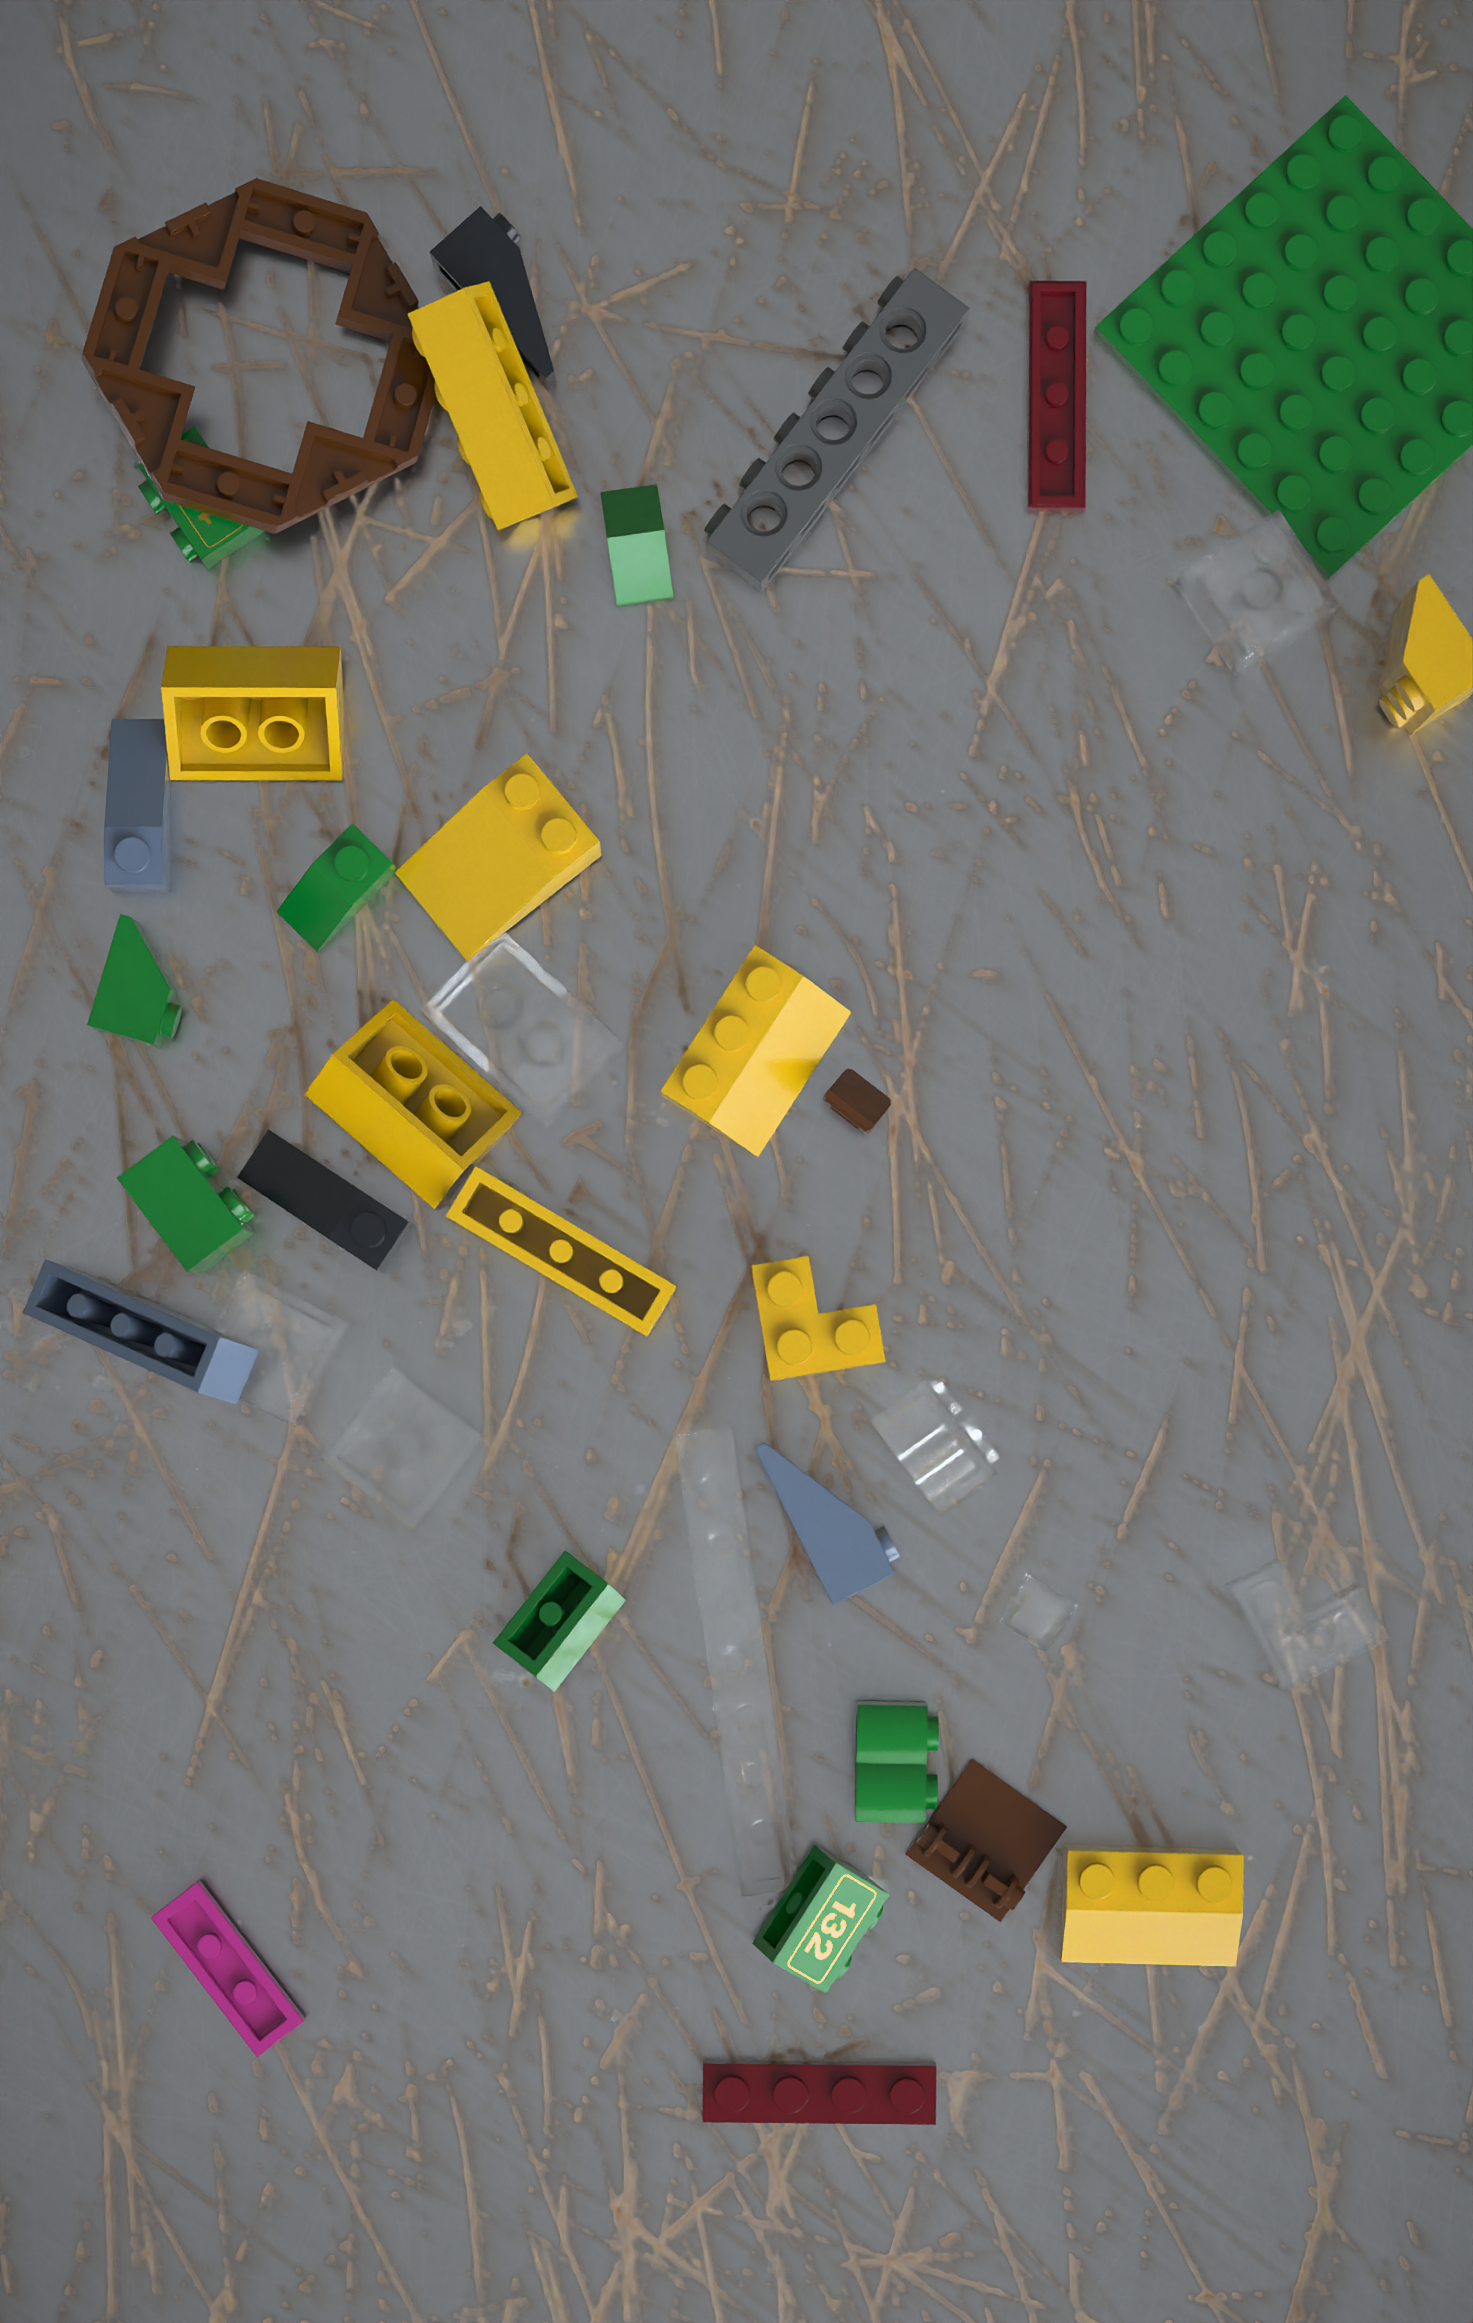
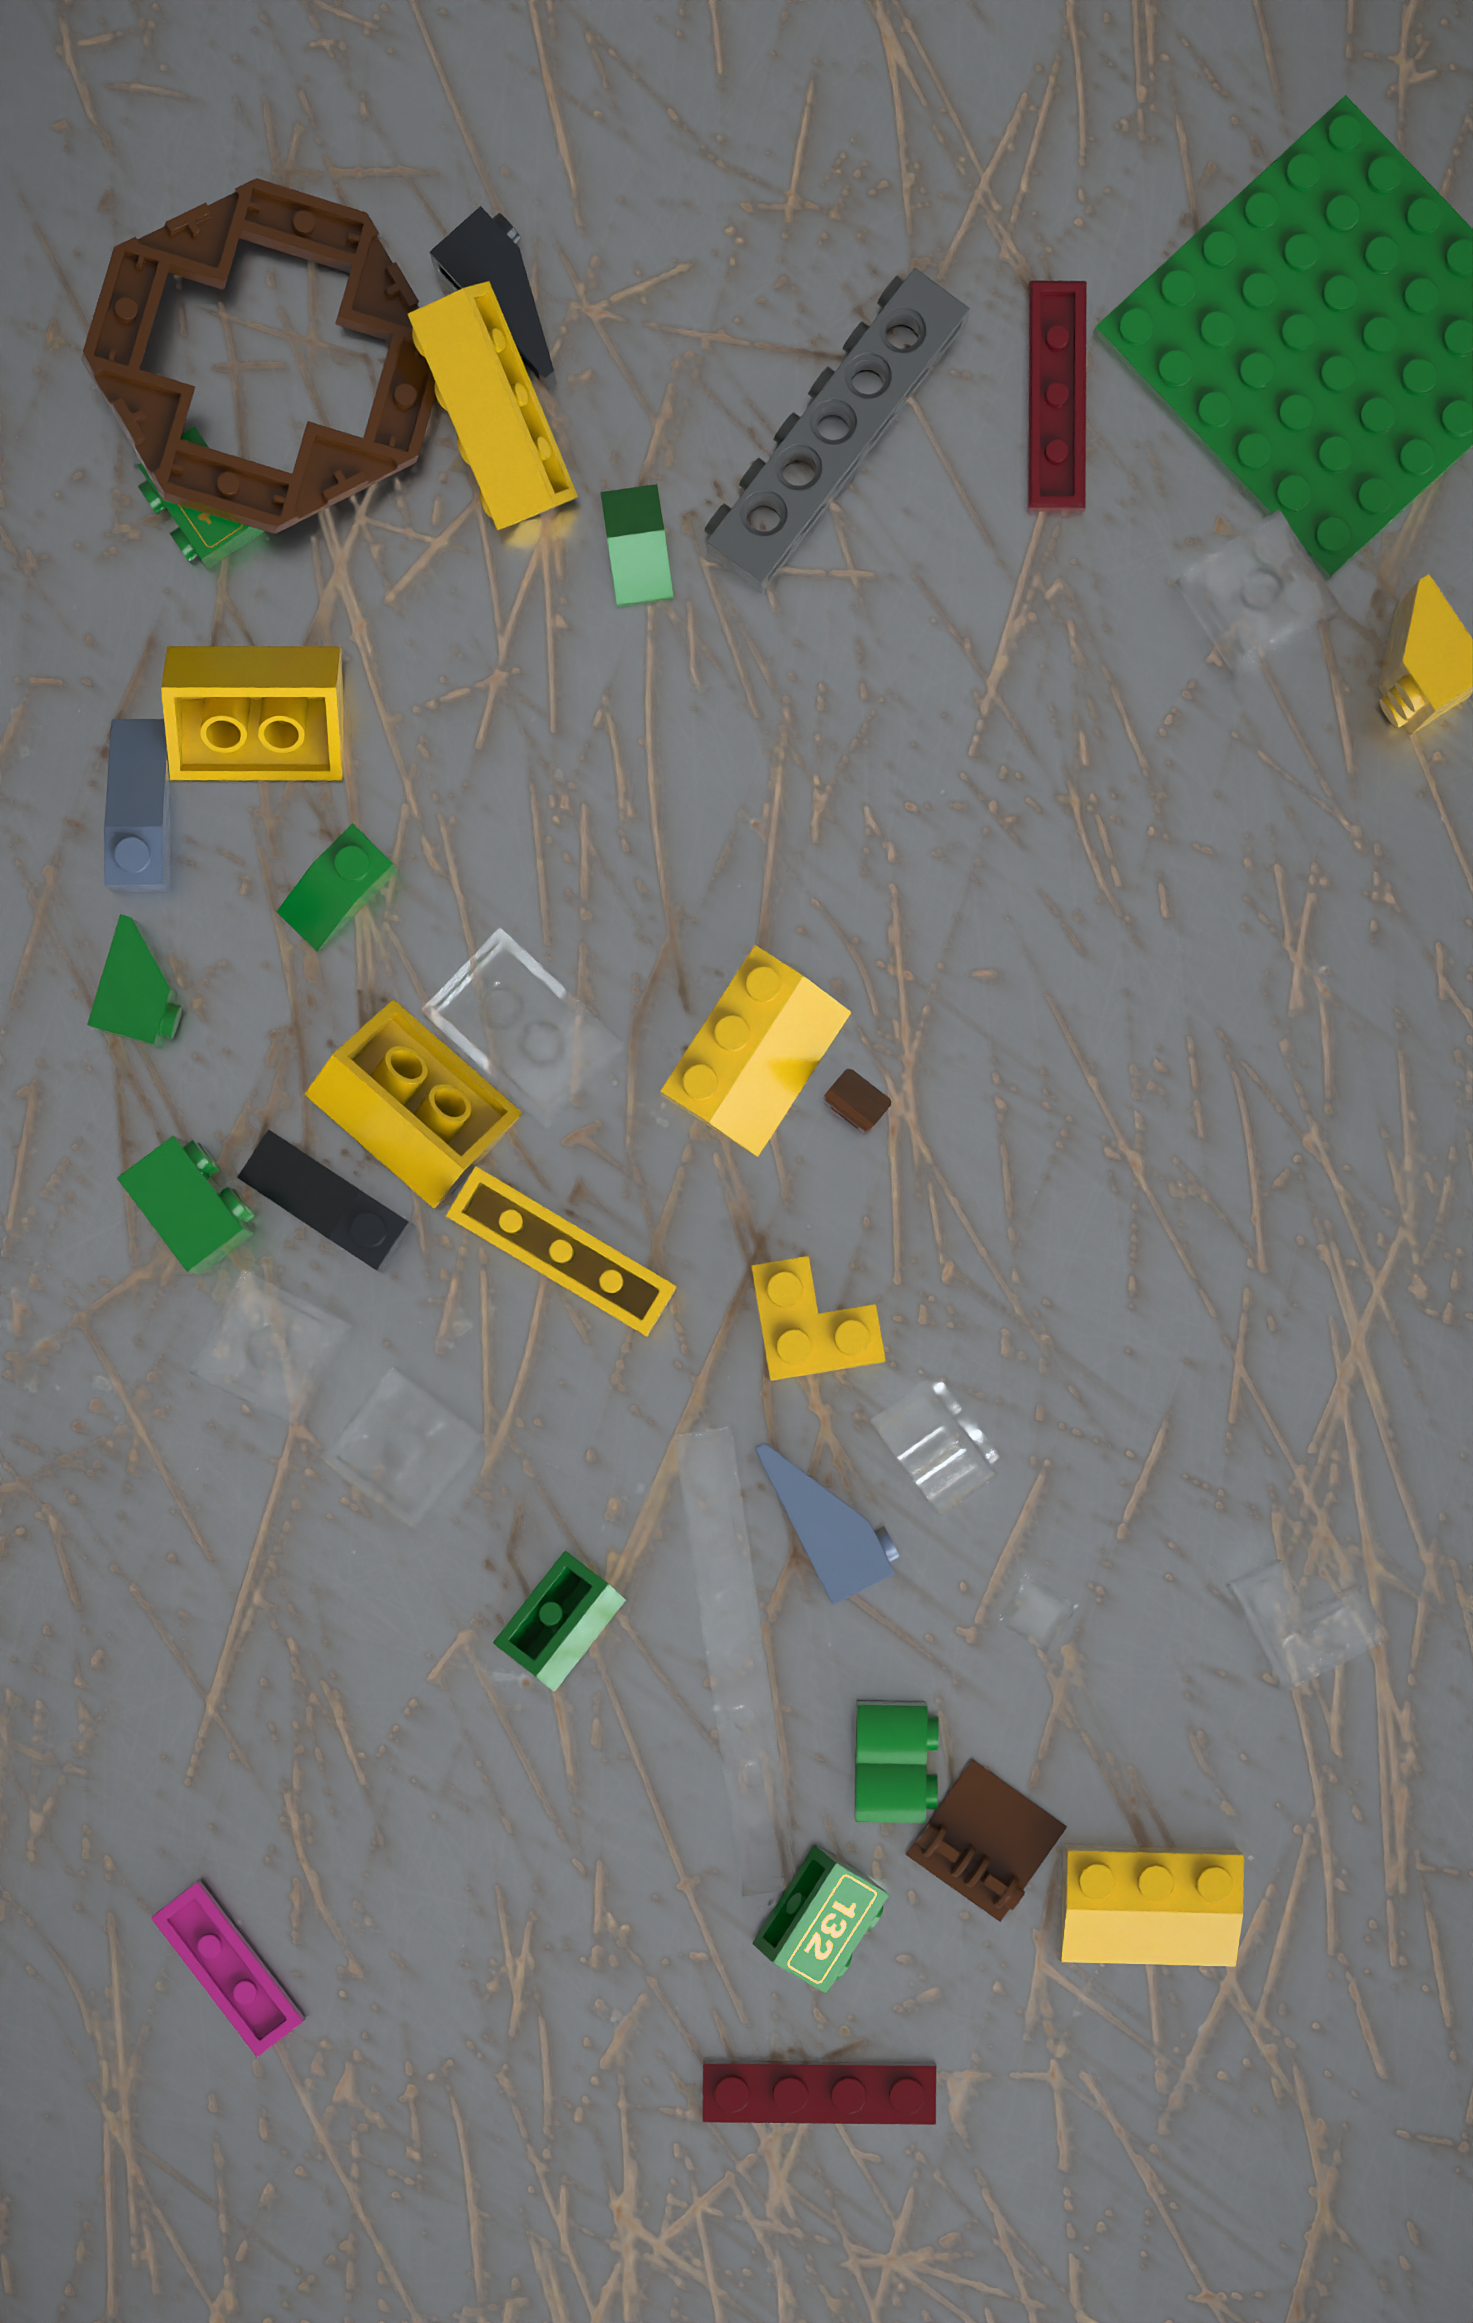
sand blue brick [23,1259,259,1404] -> none
yellow slope [394,753,602,962] -> none

